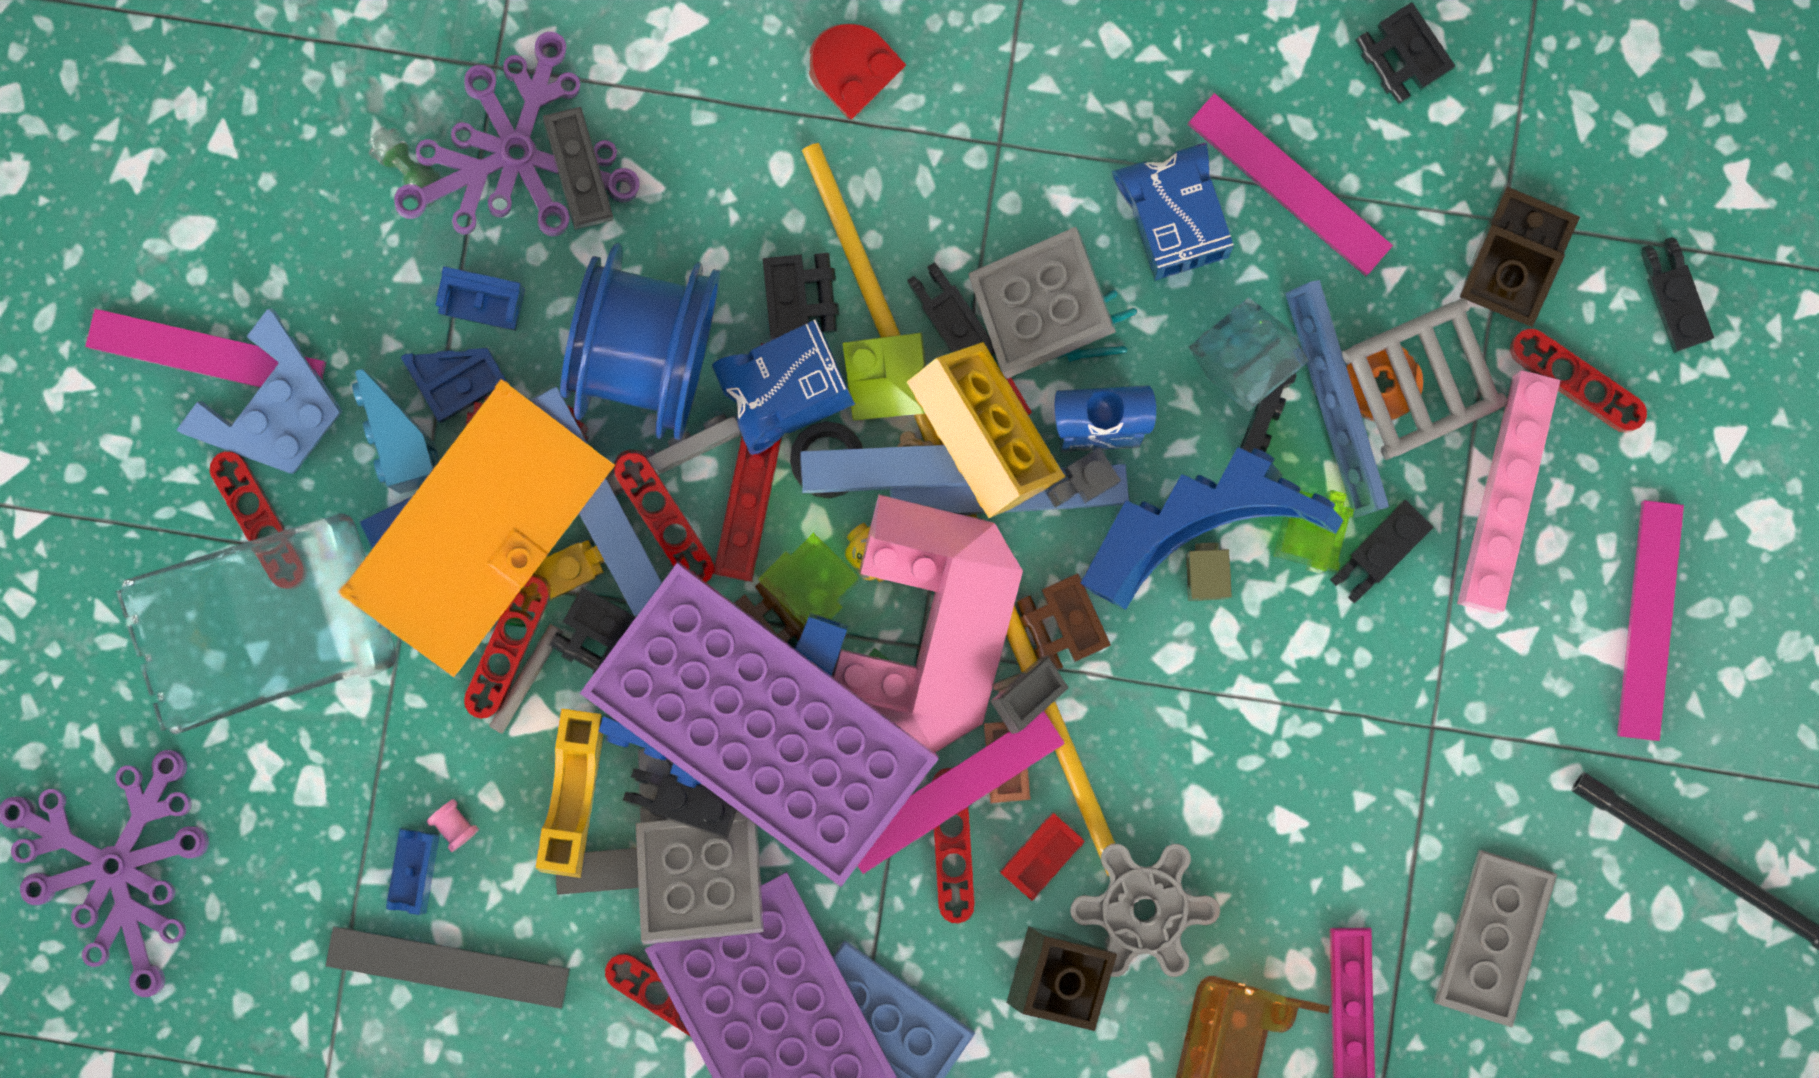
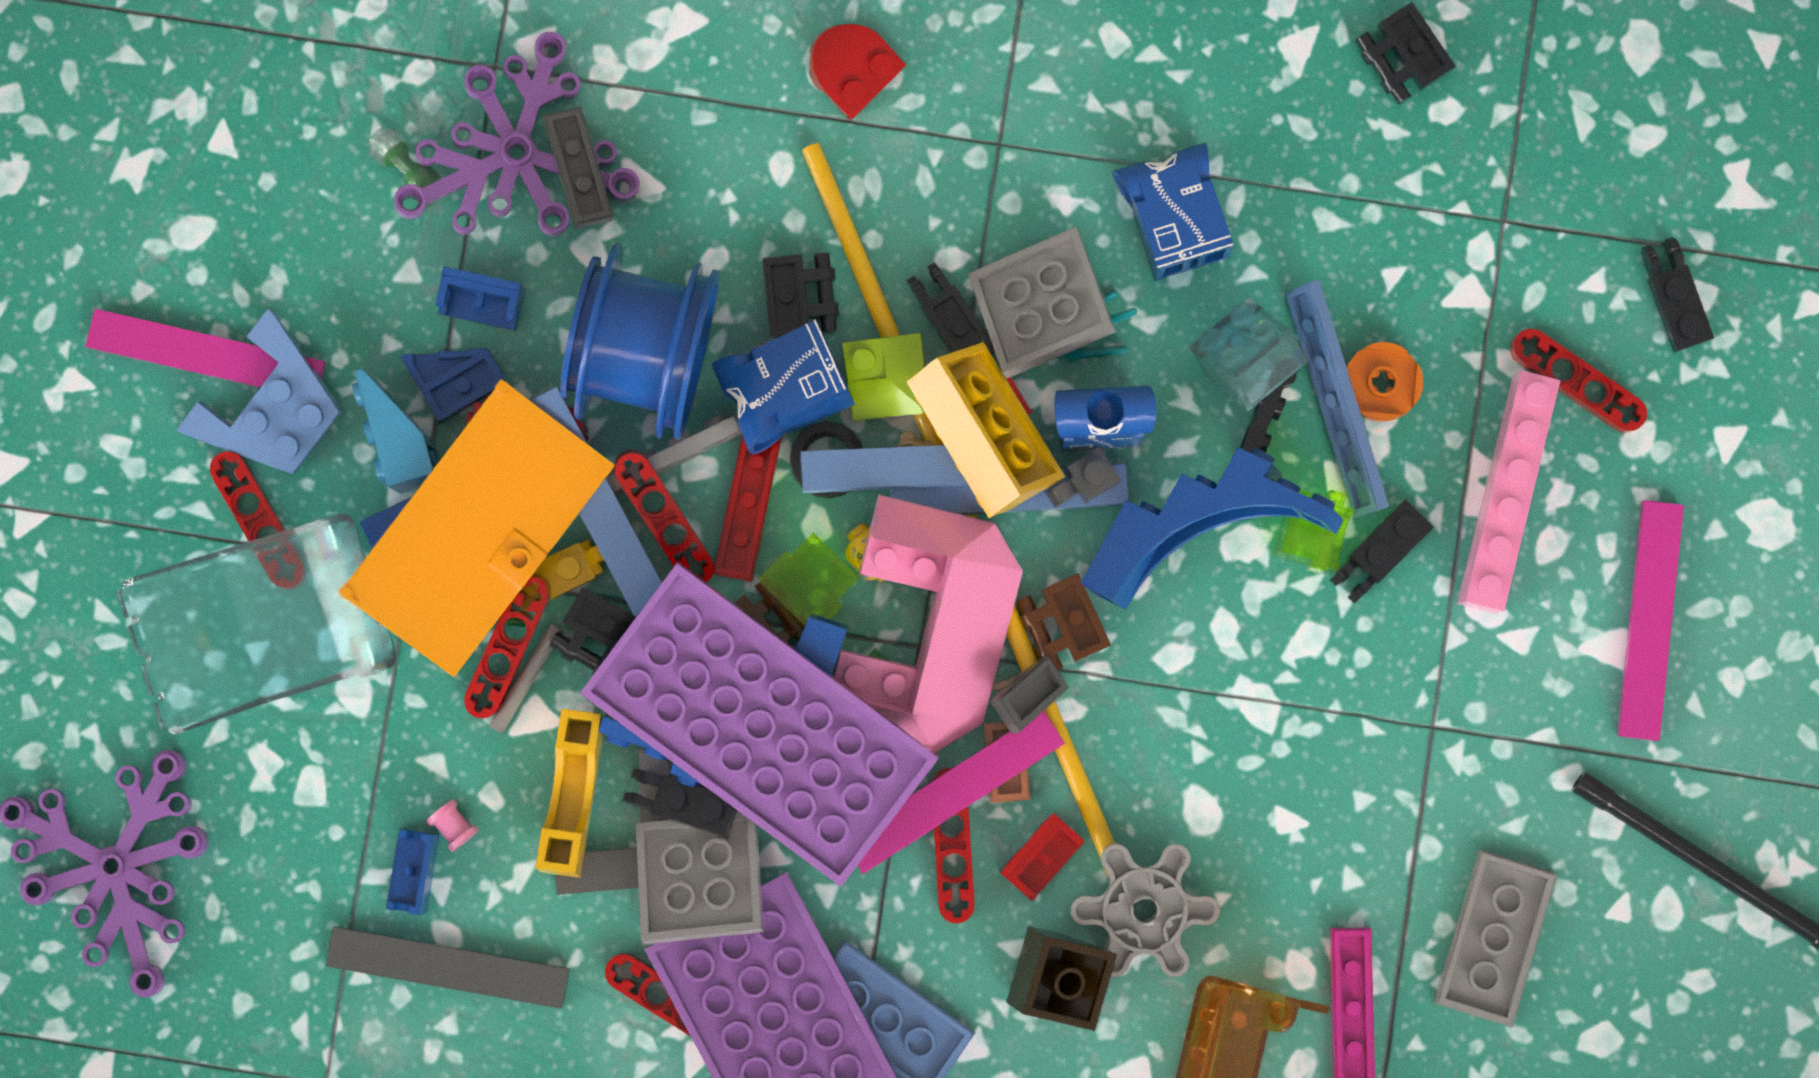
olive brick [1186,543,1232,601] -> none
dark pink tile [1188,93,1393,277] -> none
light grey bar [1342,298,1507,460] -> none
dark brown slope [1459,185,1580,328] -> none

